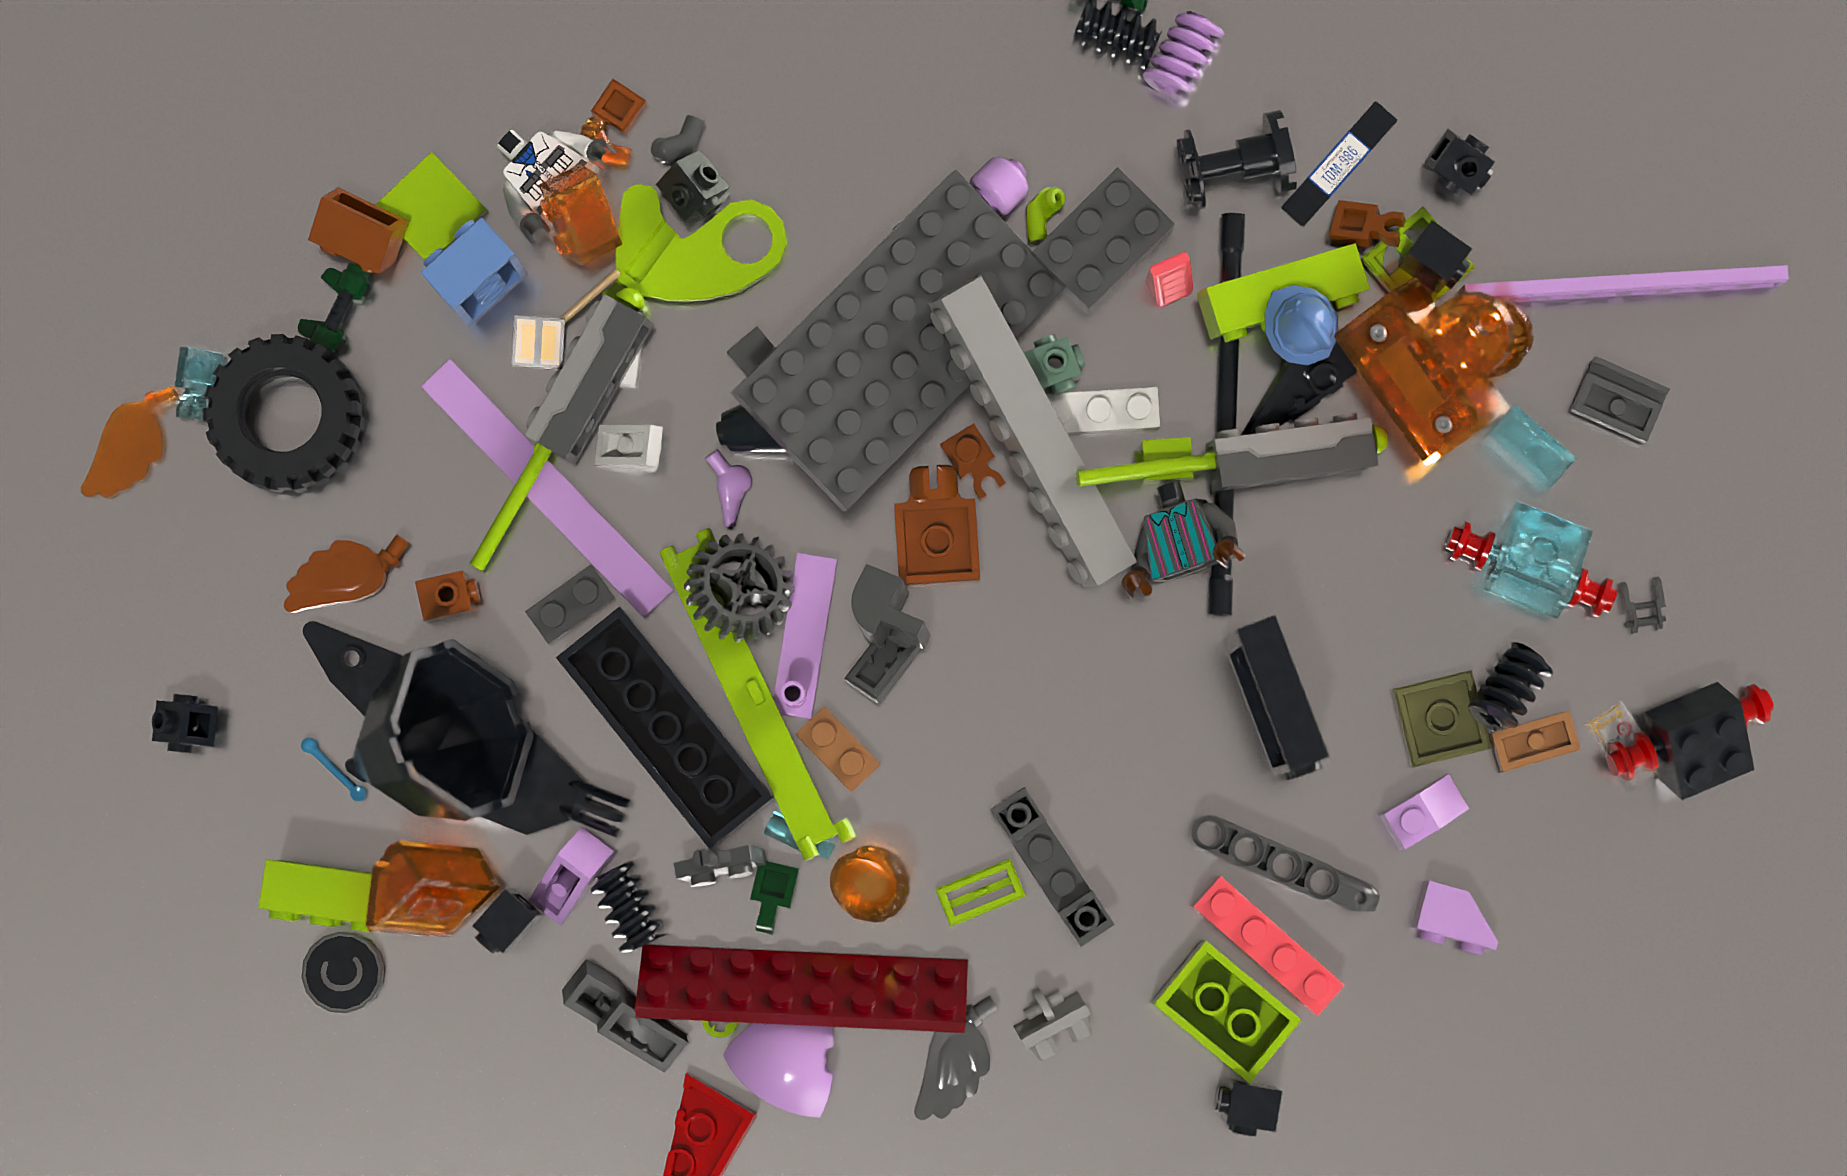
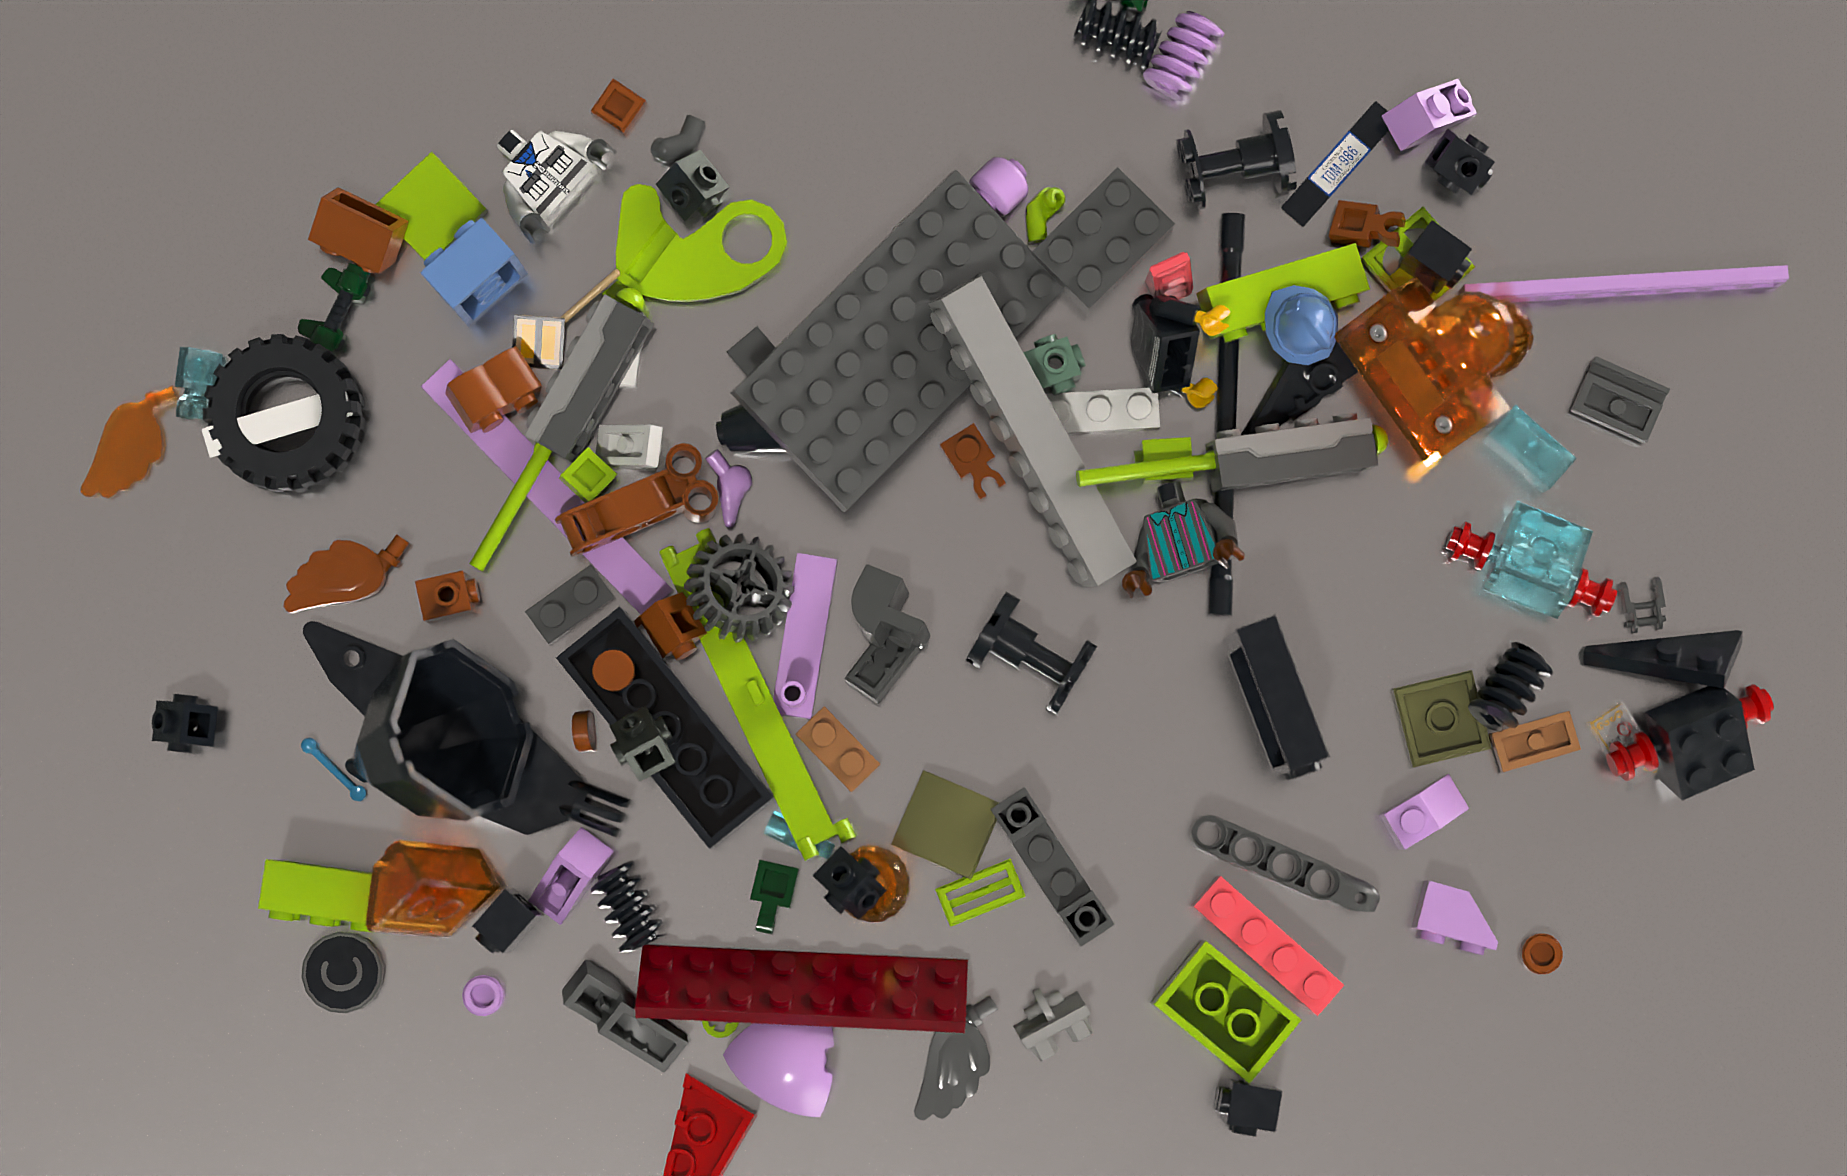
clear orange brick [539,164,623,266] -> none
clear orange arm [581,117,632,168] -> none
dark grey plate [673,845,766,887] -> none
dark orange plate [894,465,980,584] -> none
none -> white sticker [202,392,353,458]
none -> dark orange brick [445,346,542,433]
none -> lavender tile [462,975,505,1016]
none -> dark orange piece [555,443,719,557]
none -> lime plate [559,447,617,503]
none -> dark orange tile [572,710,596,752]
none -> dark orange tile [593,650,635,692]
none -> pearl dark grey brick [609,706,676,782]
none -> dark orange brick [633,592,707,661]
none -> black brick [812,846,887,920]
none -> olive slope [891,770,999,880]
none -> black piece [965,591,1097,715]
none -> black torso [1131,294,1230,408]
none -> lavender slope [1382,79,1477,151]
none -> dark orange tile [1520,933,1563,974]
none -> black wing [1583,630,1743,689]

